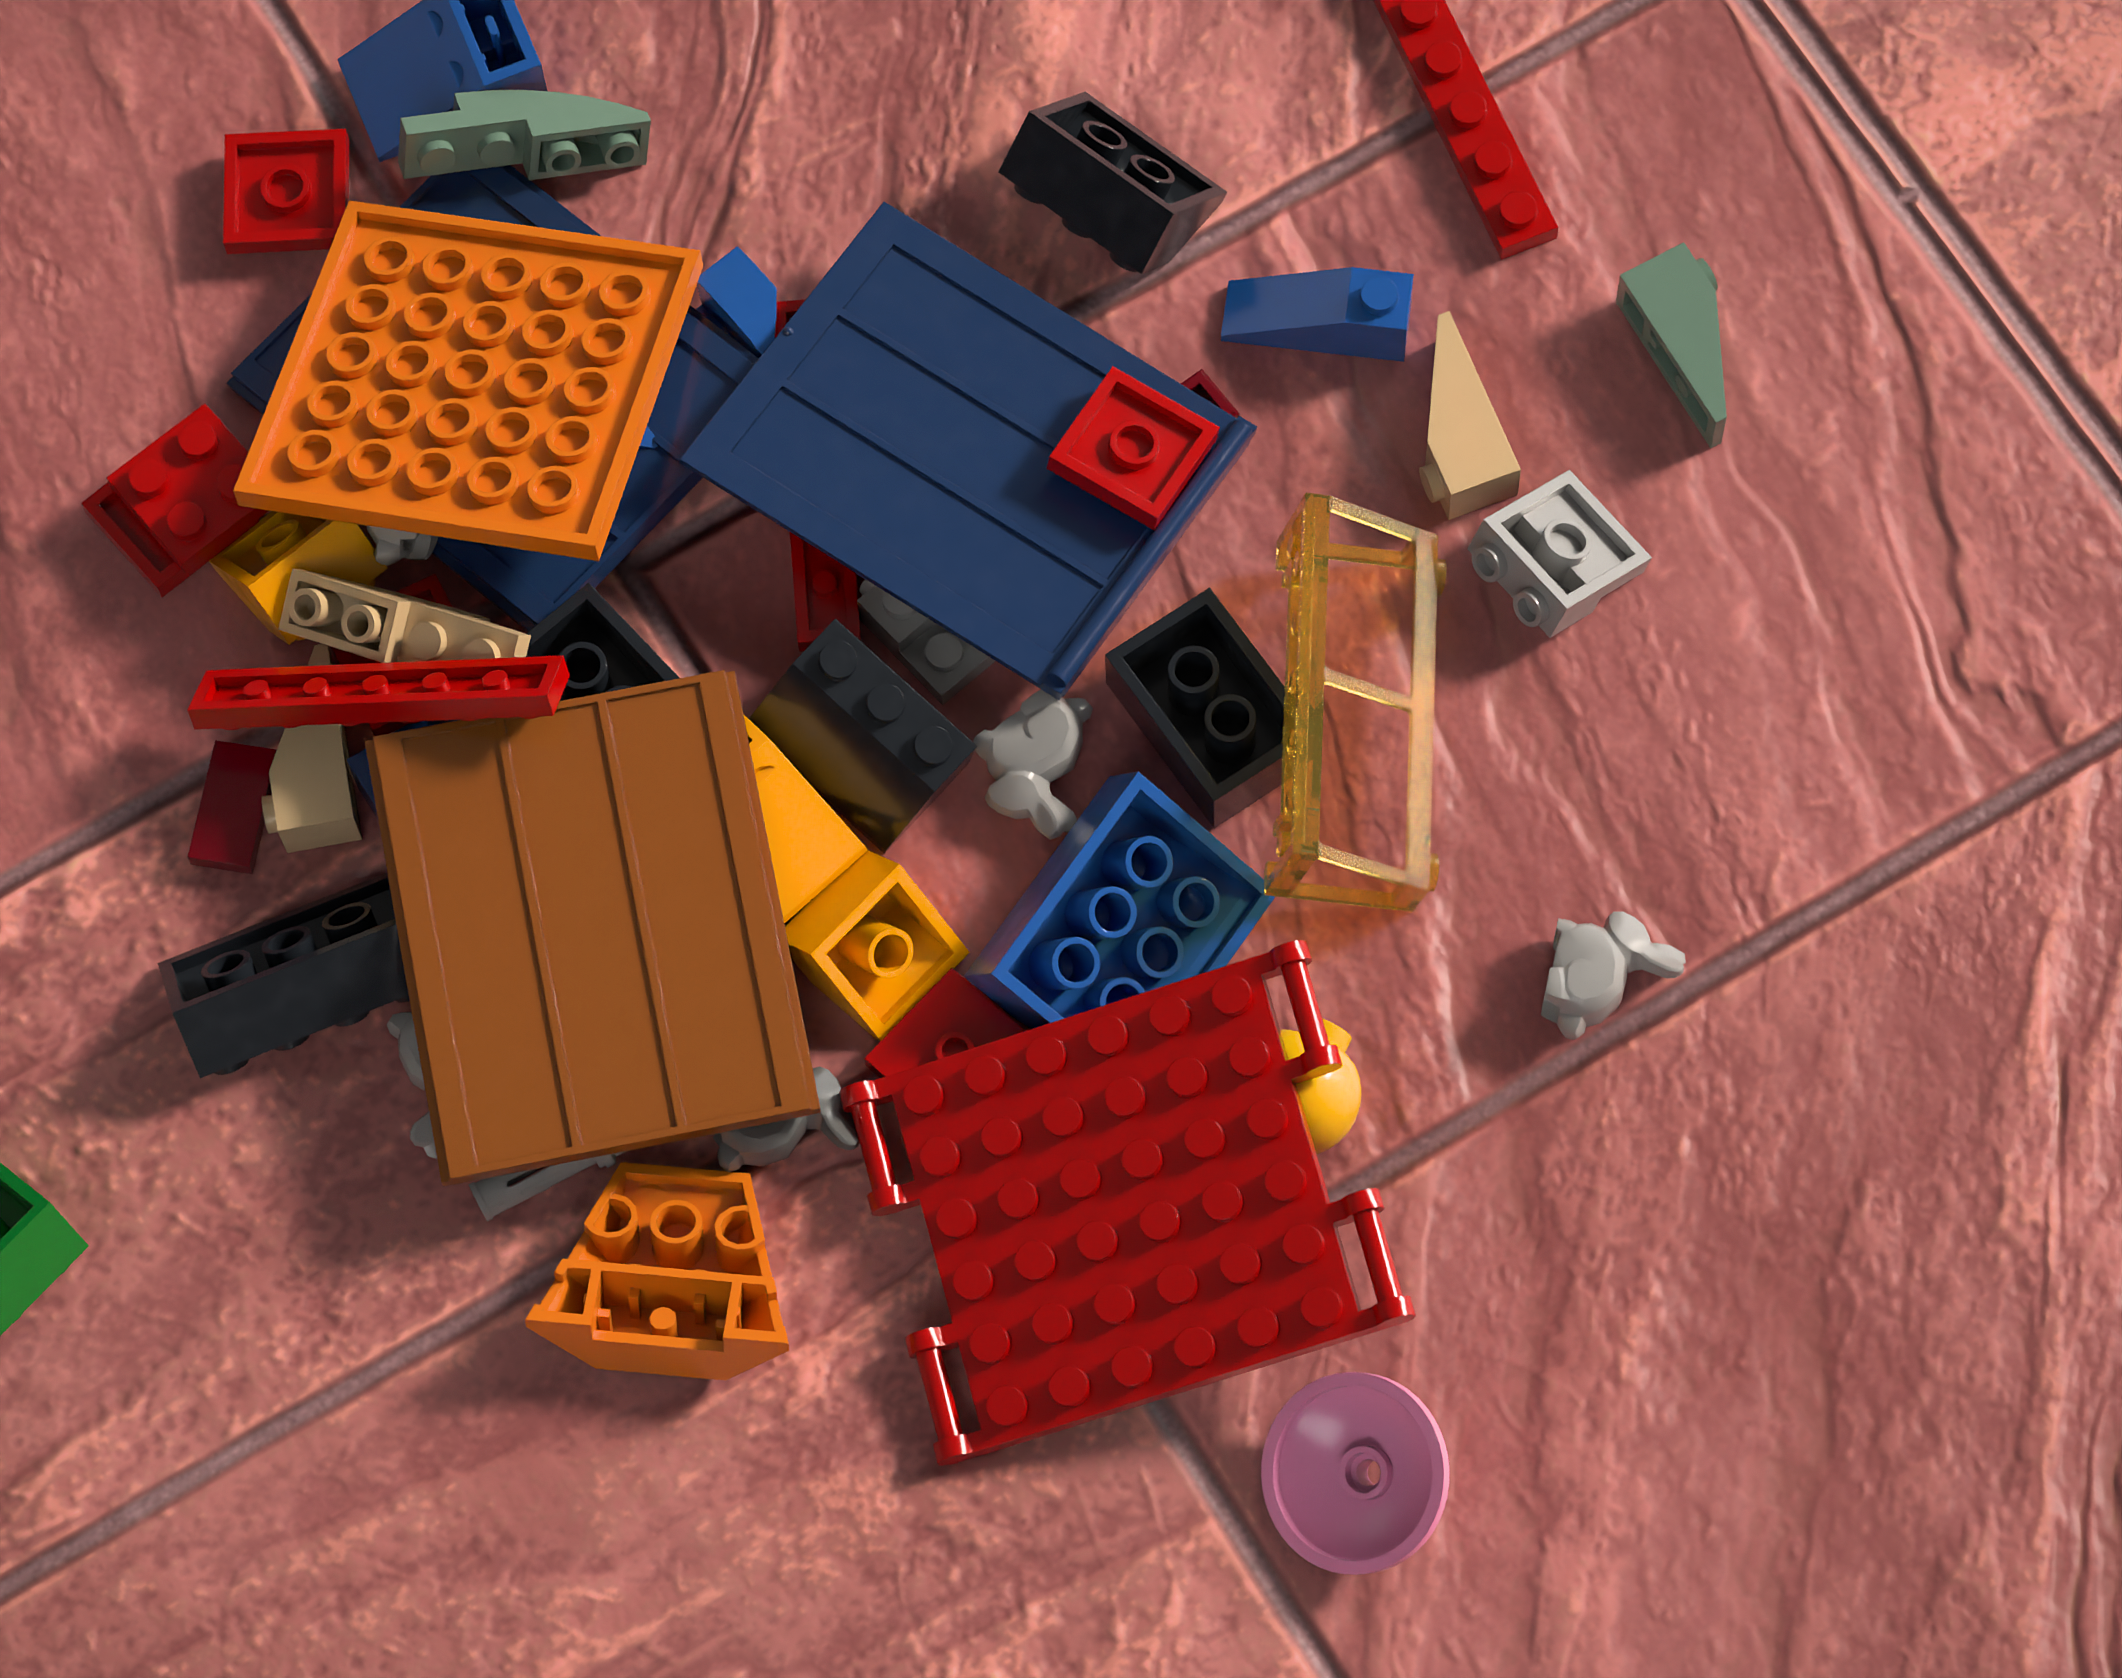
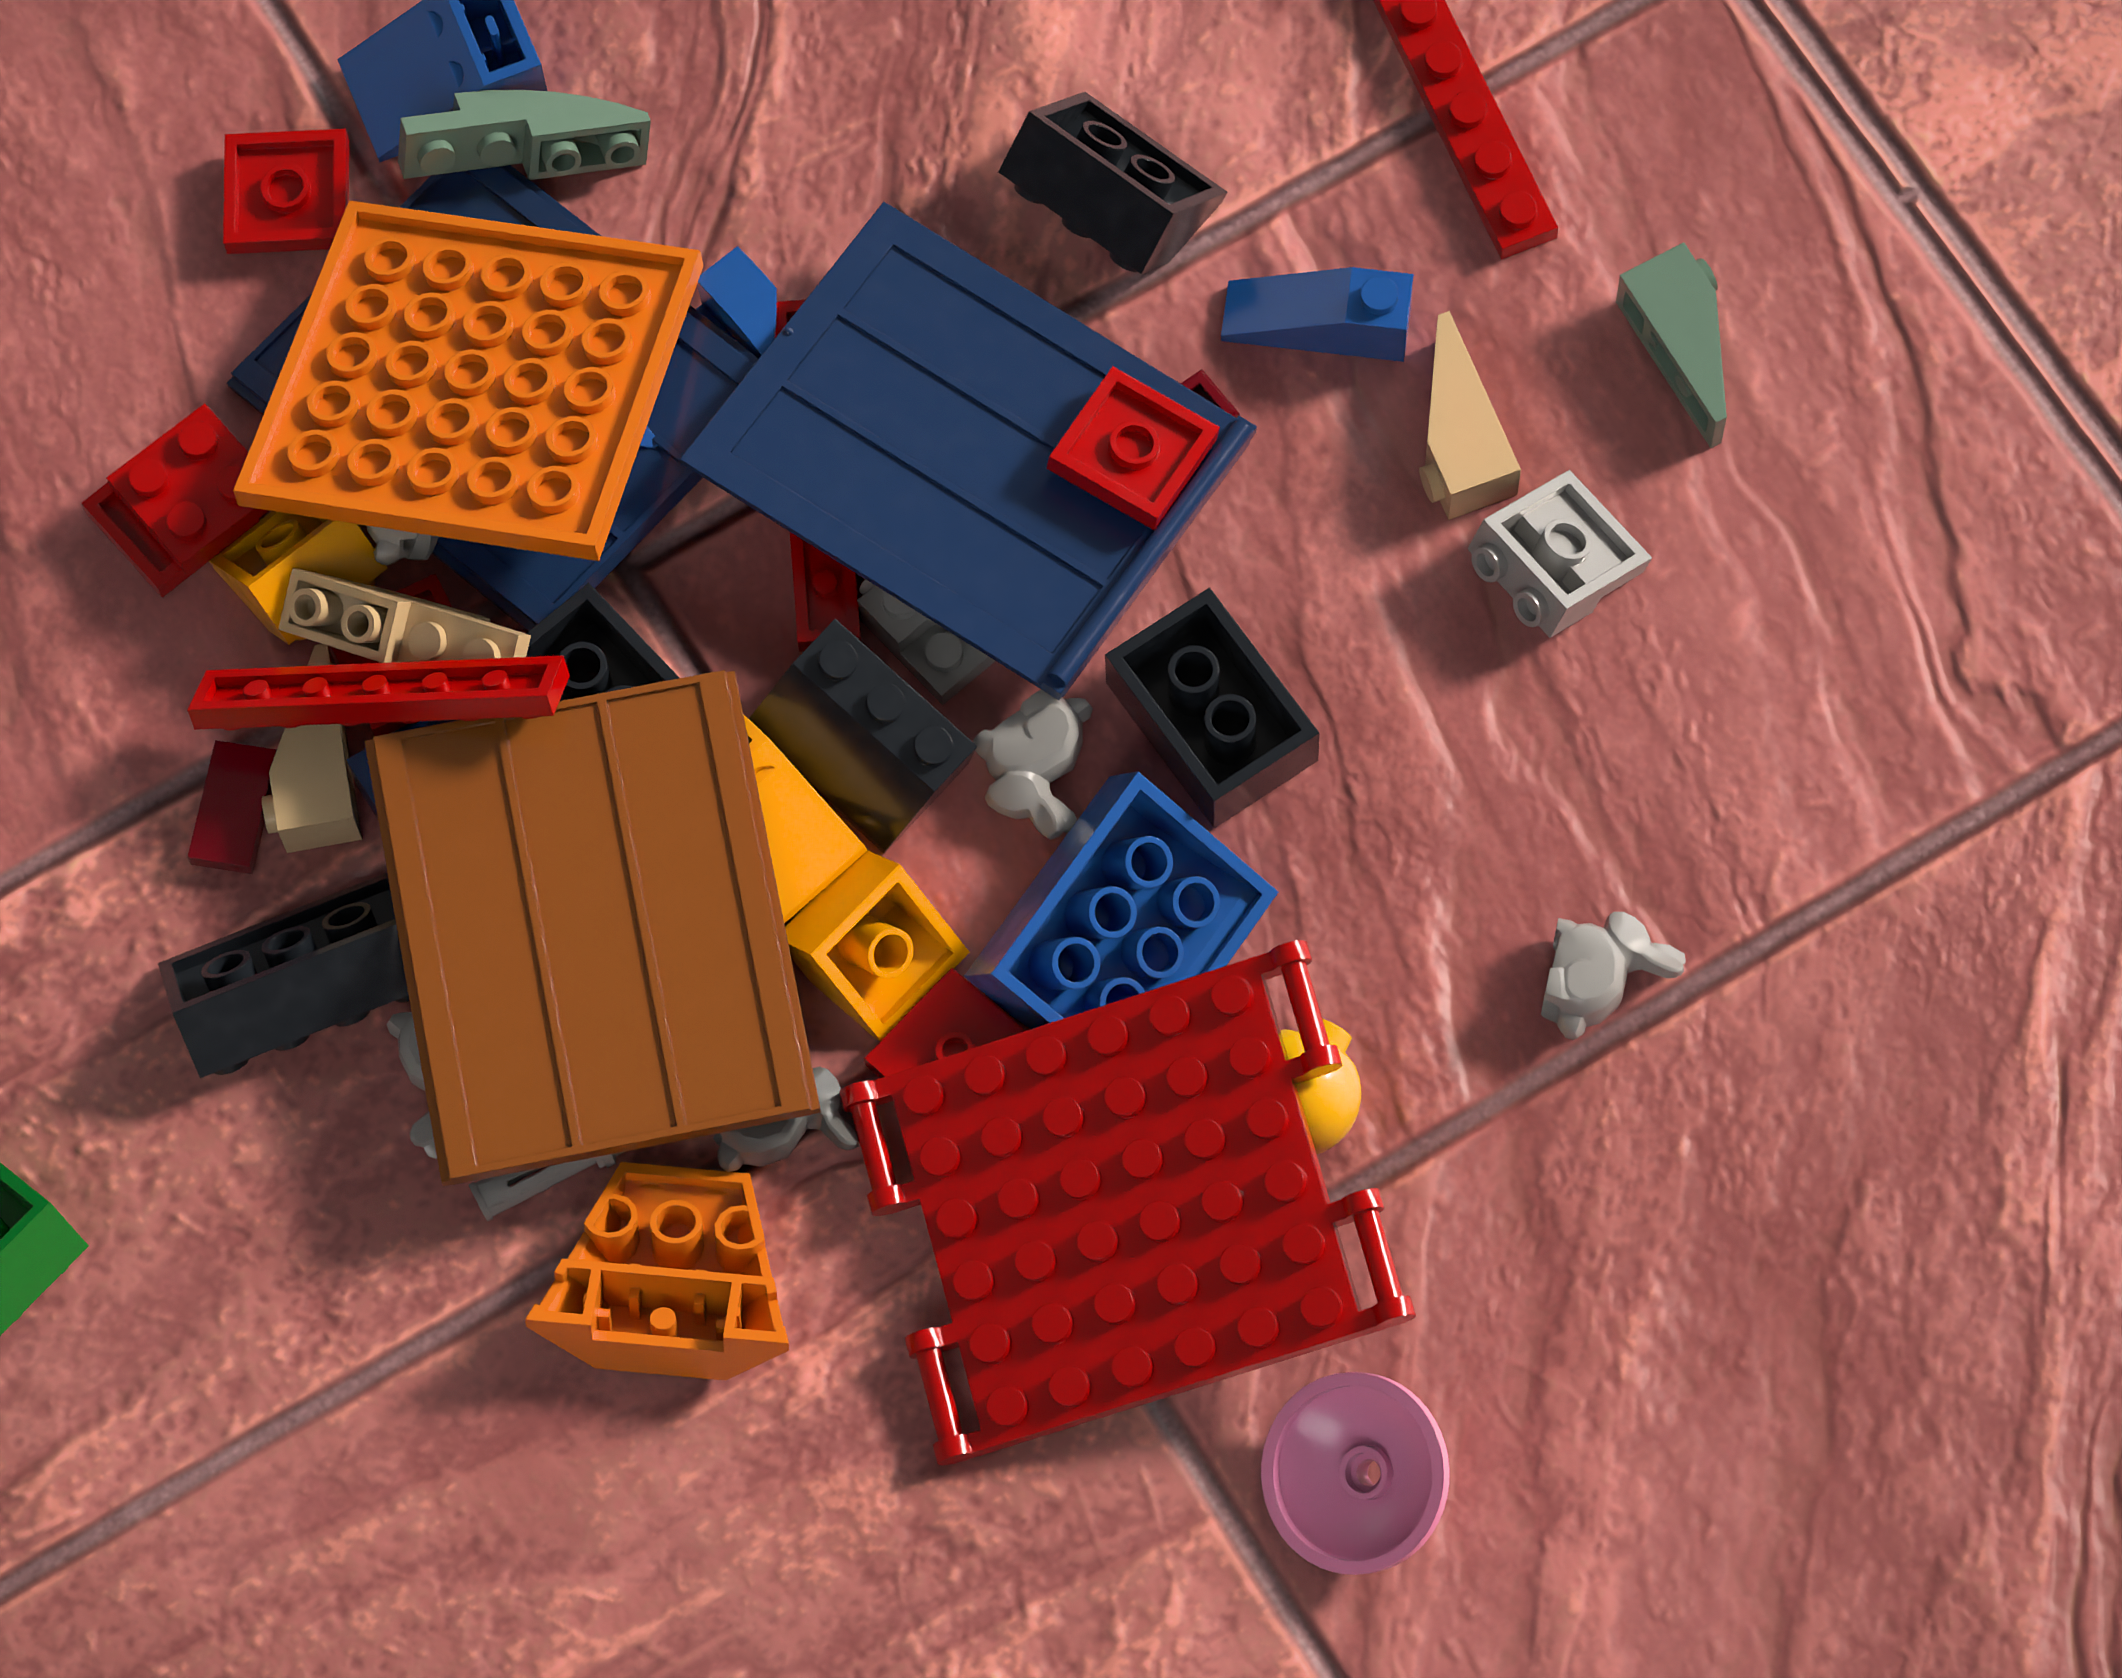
clear yellow windscreen [1264,493,1447,912] -> none

